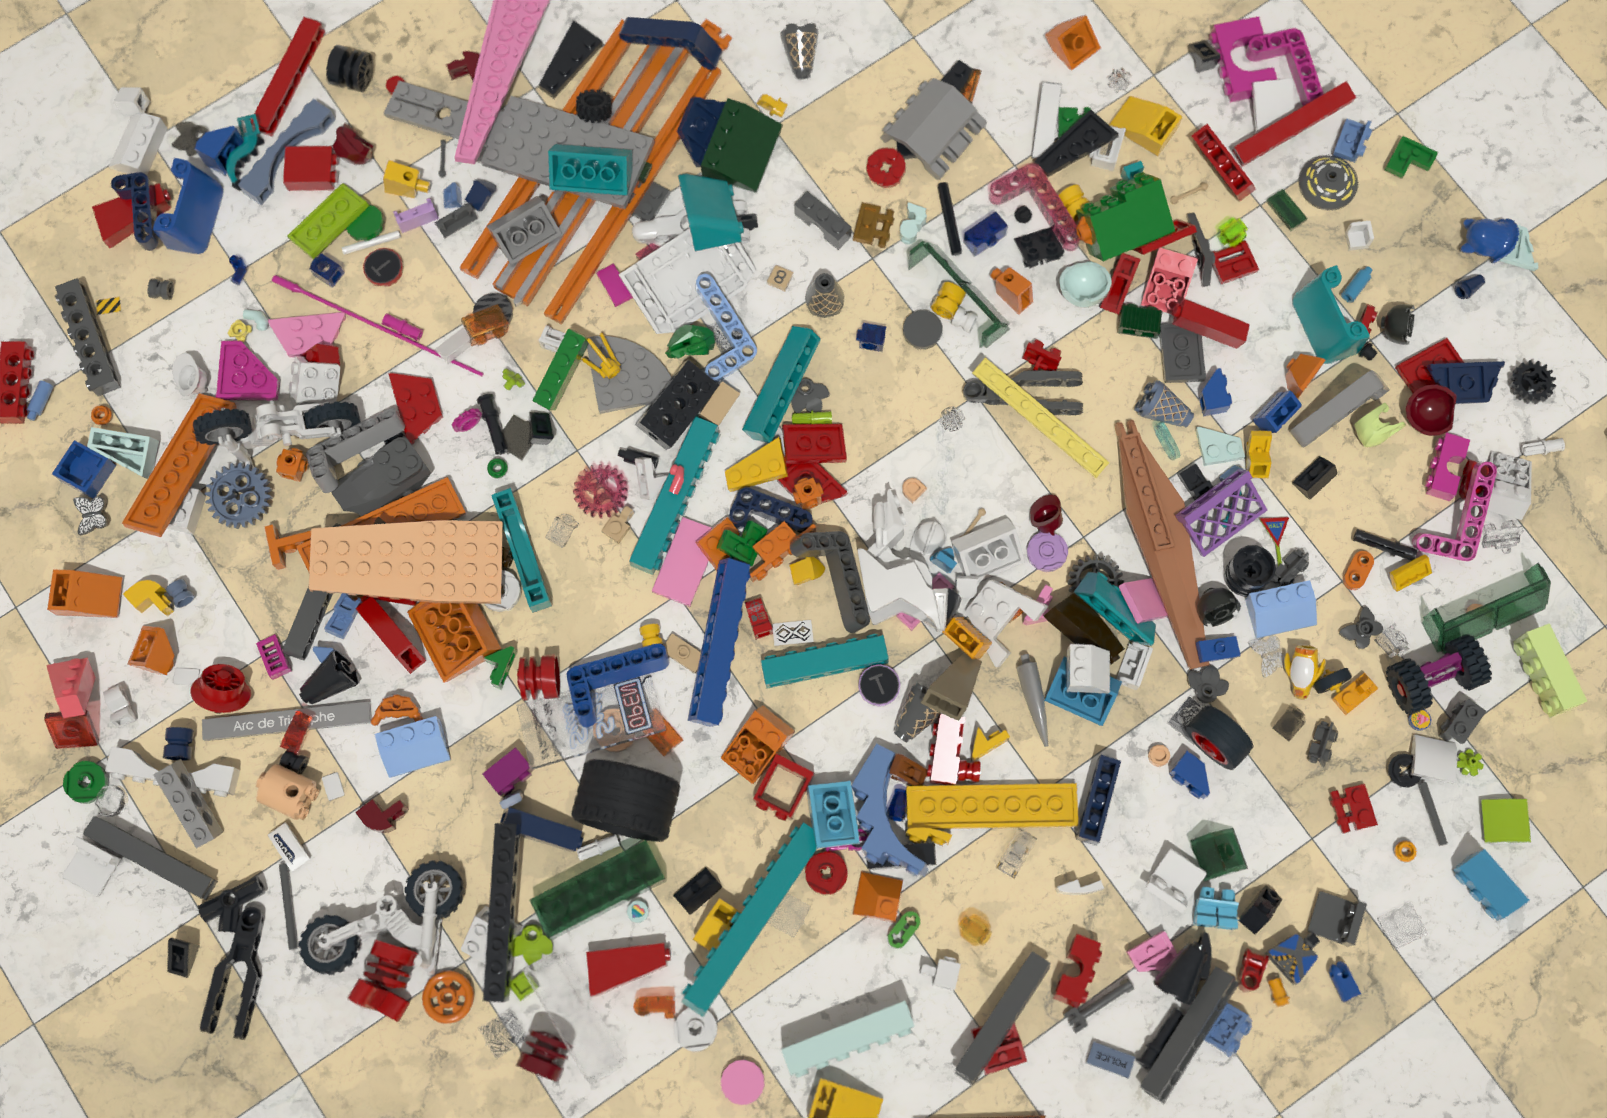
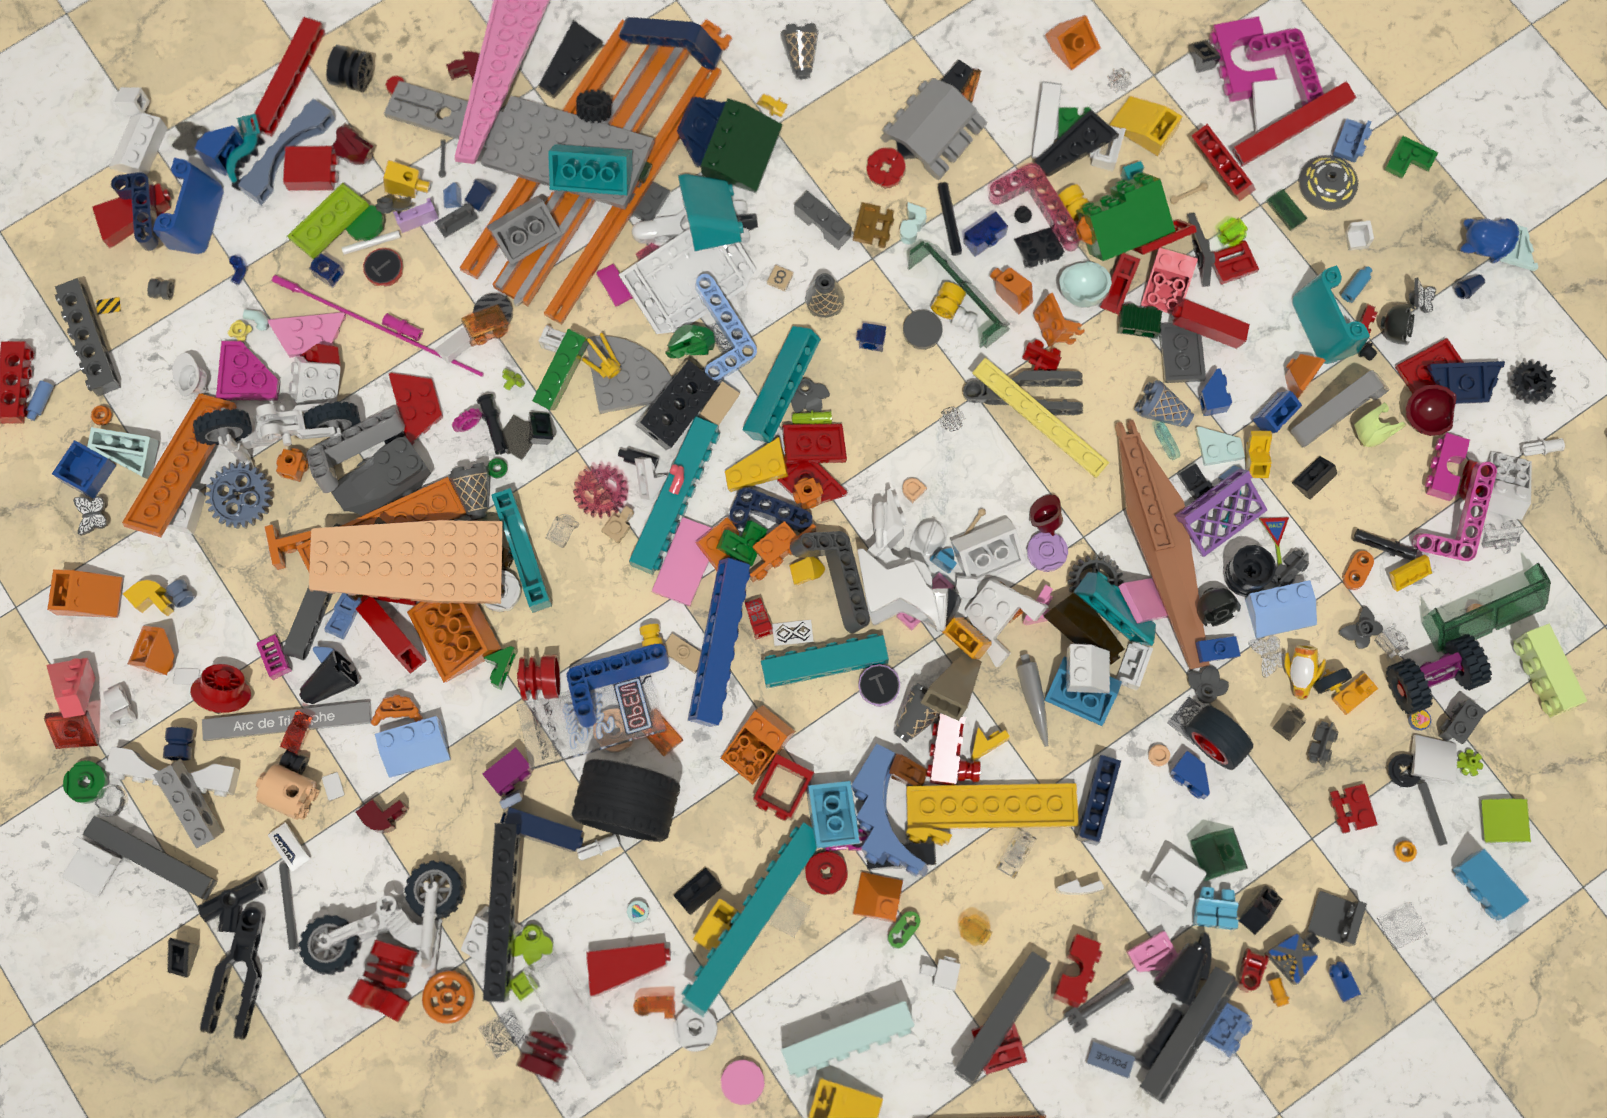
clear green brick [530,840,667,941] -> none
clear blue cone [887,789,907,822] -> none
none -> dark grey plate [376,194,412,214]
none -> dark grey cone [448,462,489,520]
none -> orange plate [1033,293,1085,347]
none -> dark grey animal [1409,277,1436,313]

